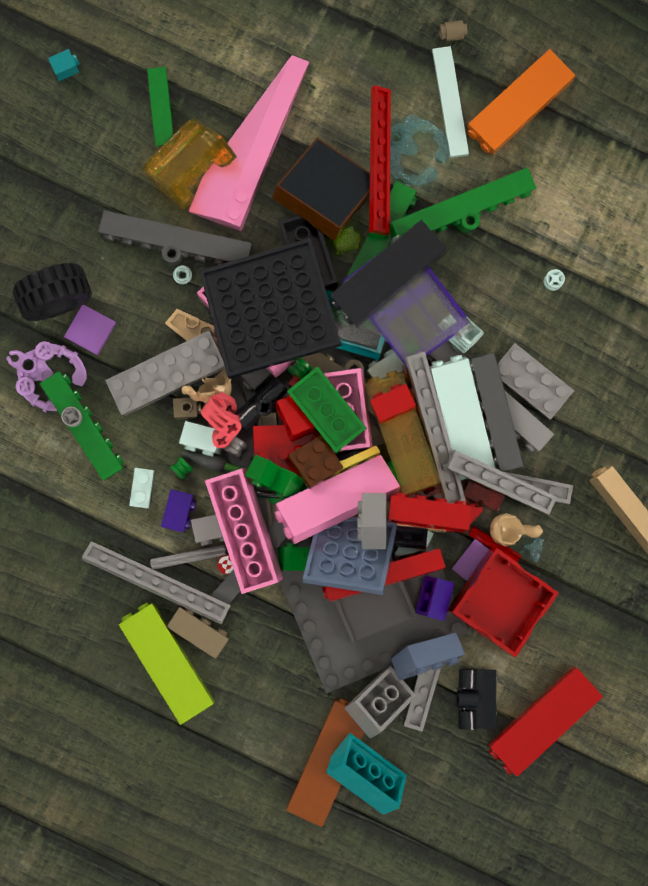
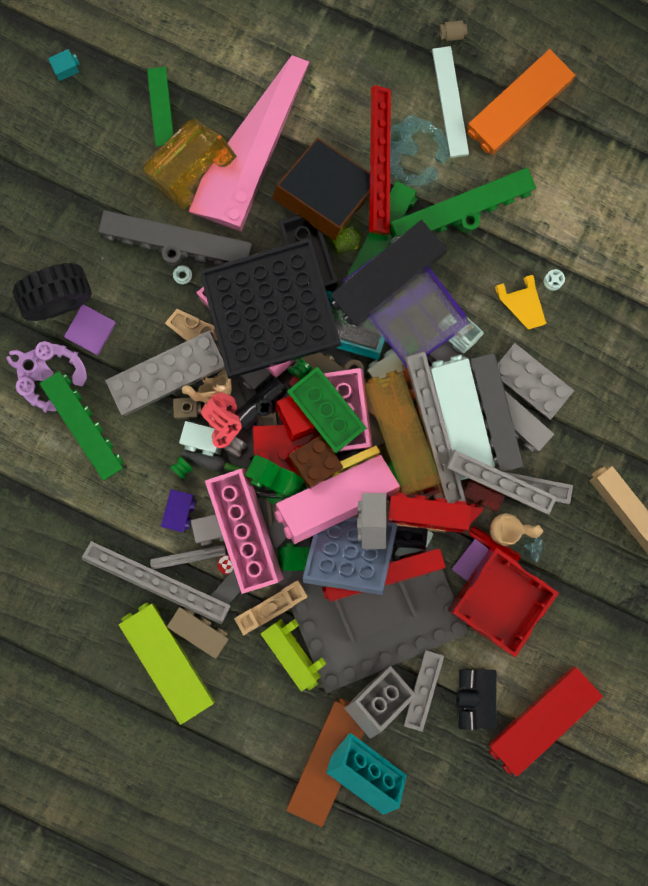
light grey wheel [61,407,83,427] -> none
light aqua plate [129,468,155,509] -> none
red brick [370,383,416,424] -> none
sand blue wedge [391,633,465,681] -> none
dark purple brick [415,575,454,621] -> none
none -> tan slope [234,580,308,635]
none -> lime brick [261,619,327,692]
none -> yellow flag [495,275,546,330]

